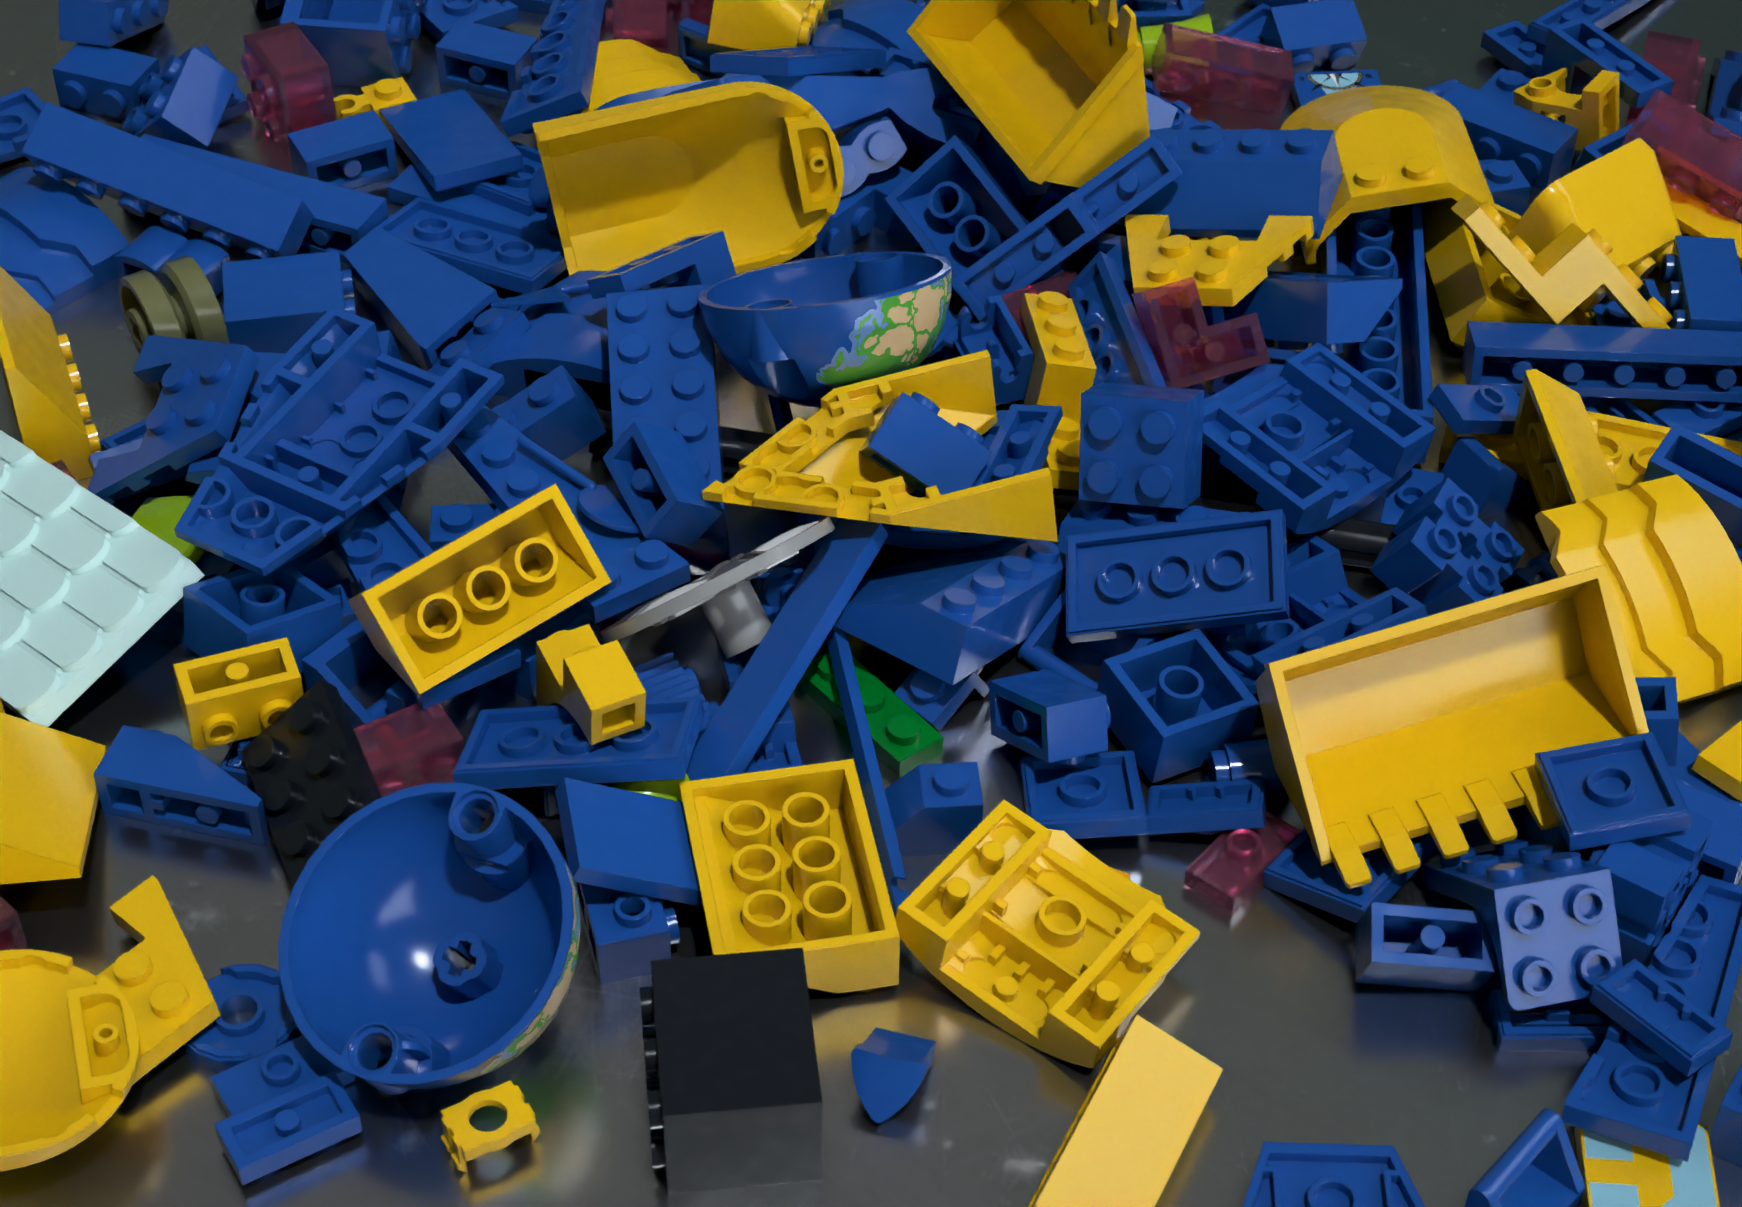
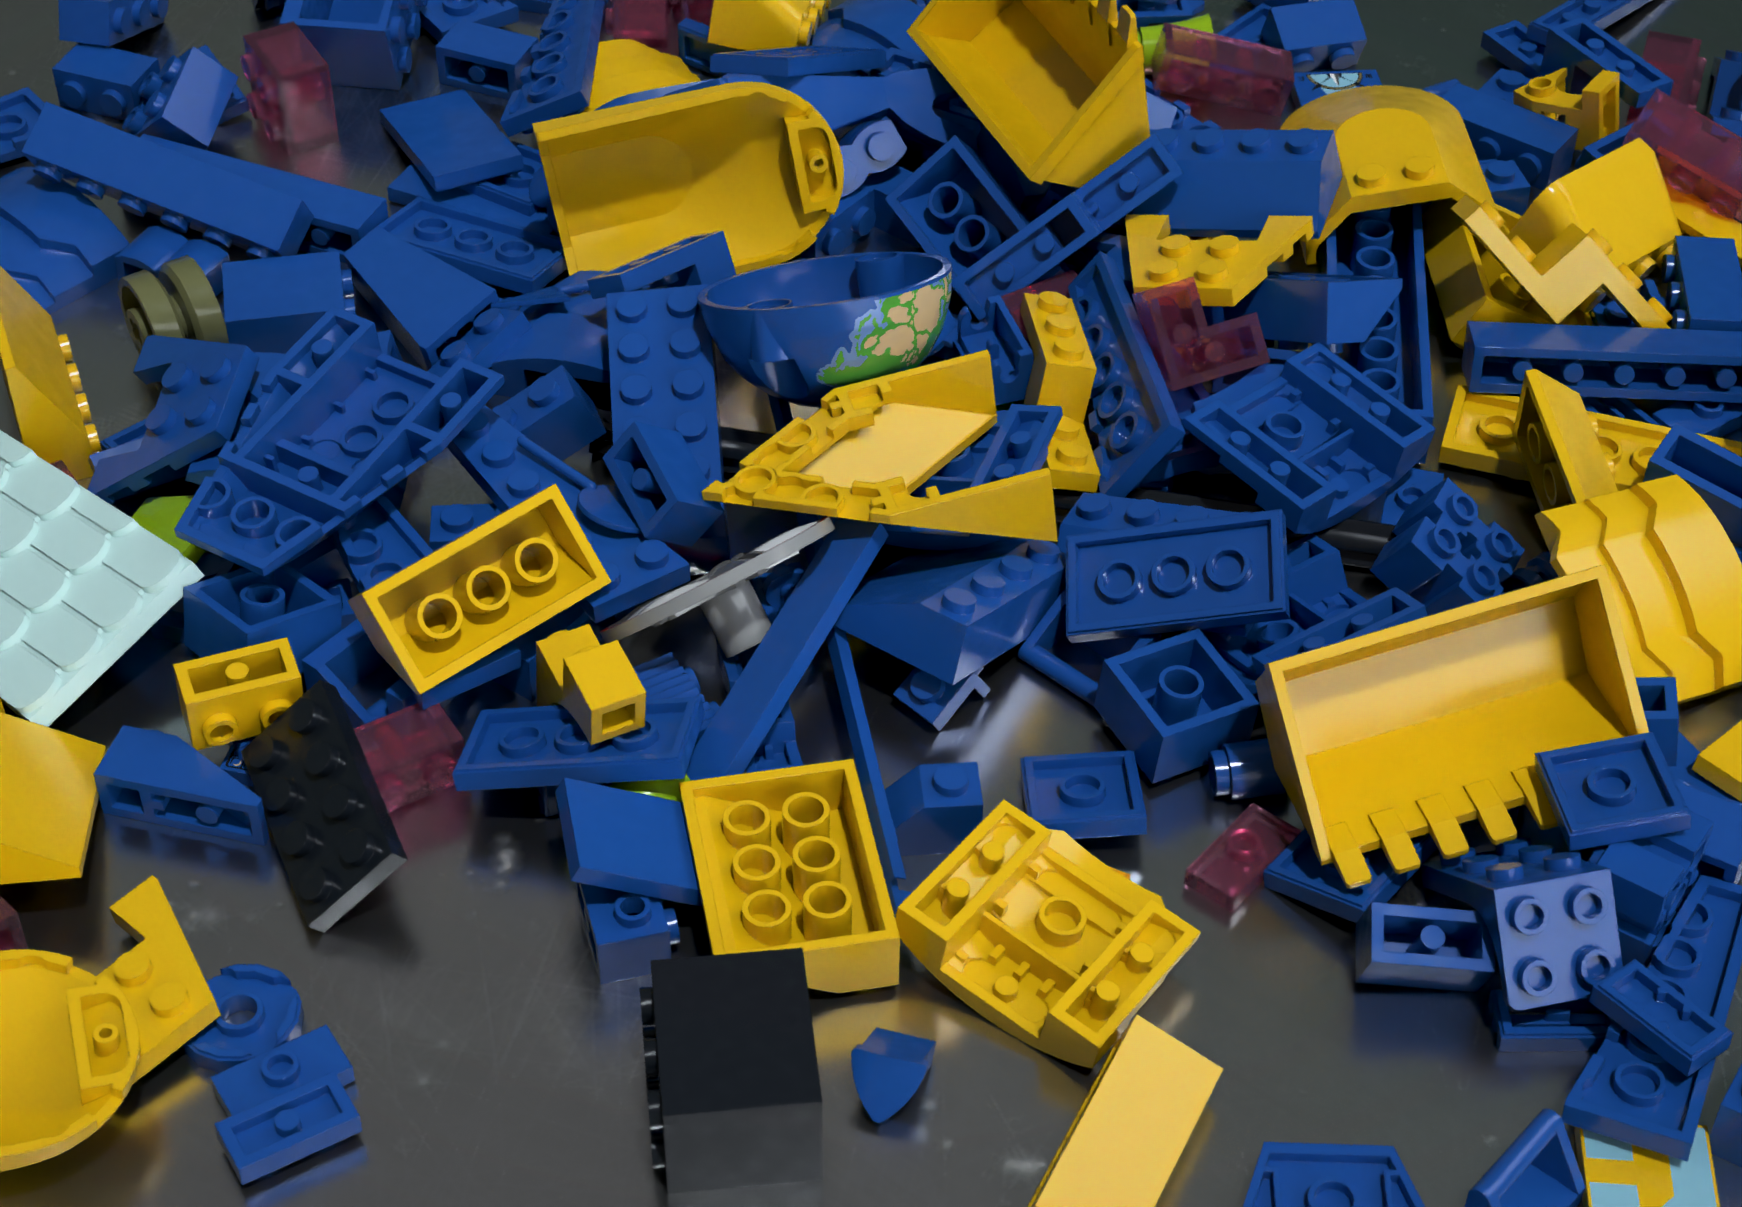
blue piece [278,782,581,1095] -> none
blue brick [287,110,398,189] -> none
yellow plate [333,77,417,119] -> none
yellow piece [440,1080,540,1172] -> none
green plate [798,649,944,778] -> none
blue brick [859,392,993,497] -> none
blue brick [989,669,1111,765] -> none
blue brick [1078,382,1204,509] -> none
blue plate [1146,779,1267,835] -> none
blue plate [1429,384,1520,434] -> none
blue tile [1441,436,1529,519] -> none

